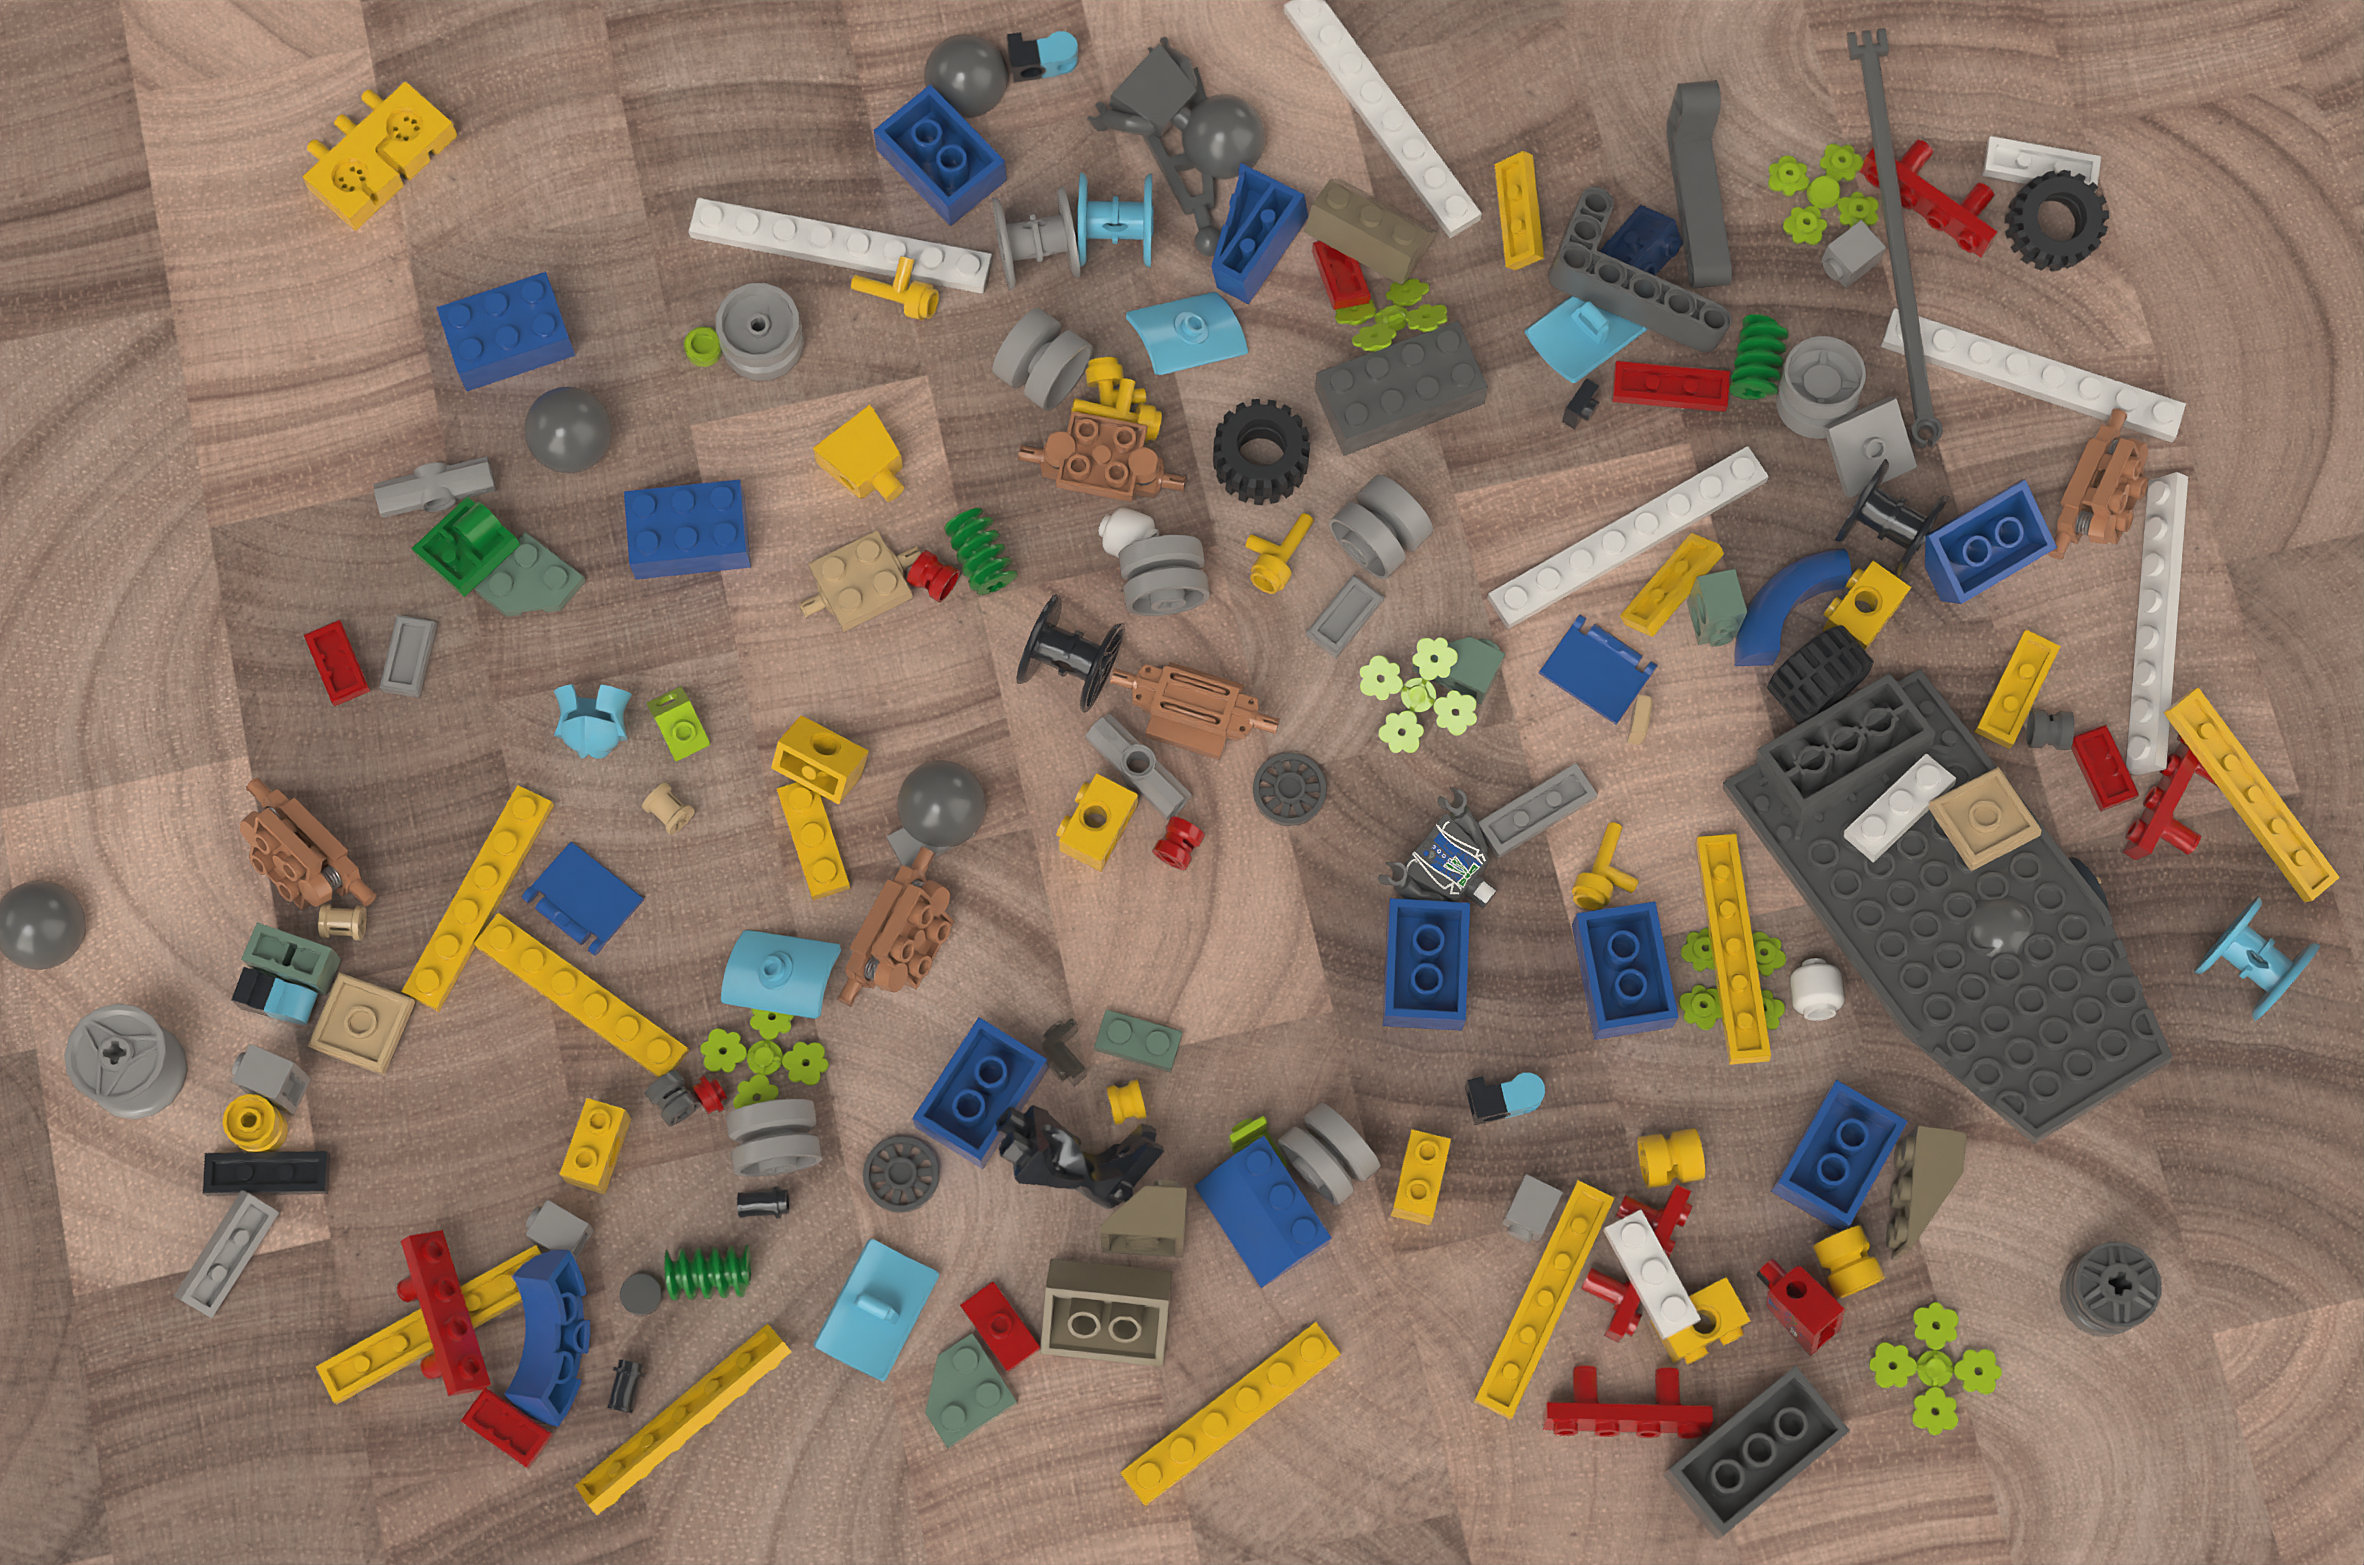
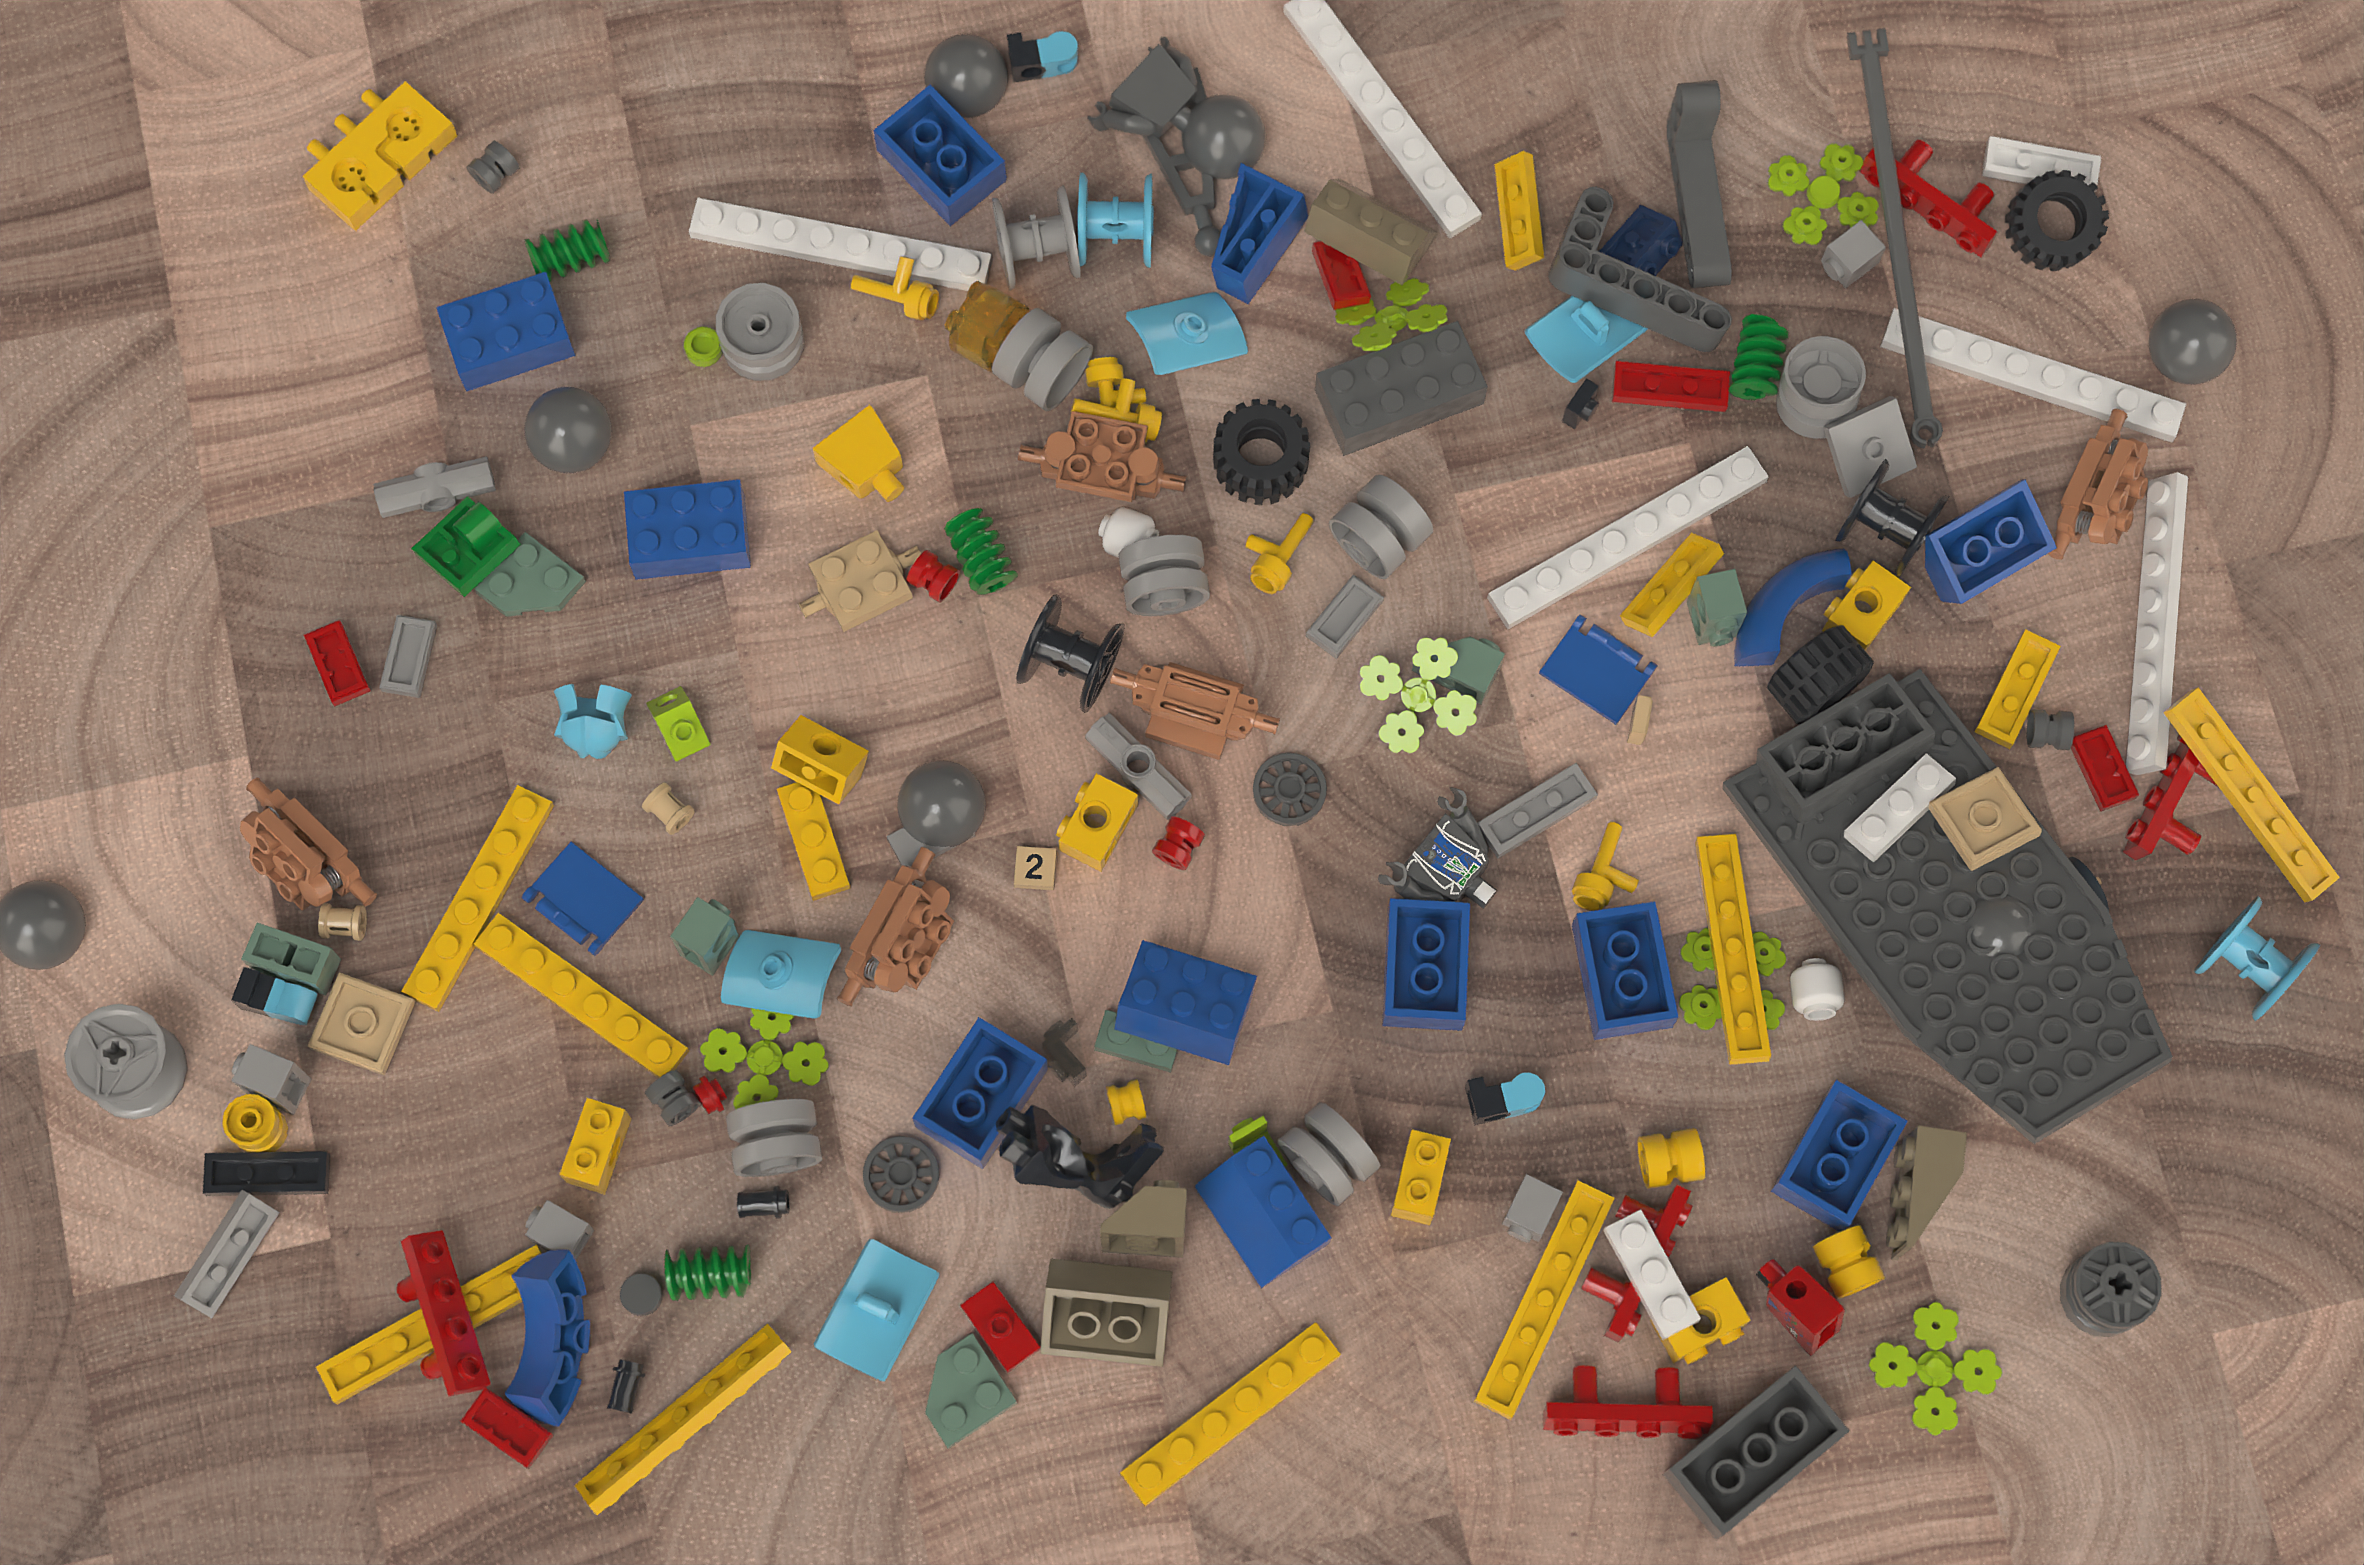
none -> dark grey wheel [466,140,520,194]
none -> green piece [524,219,610,282]
none -> sand green brick [670,897,739,976]
none -> clear yellow brick [945,281,1030,372]
none -> tan tile [1014,846,1057,890]
none -> blue brick [1114,940,1257,1065]
none -> dark grey piece [2148,299,2237,385]

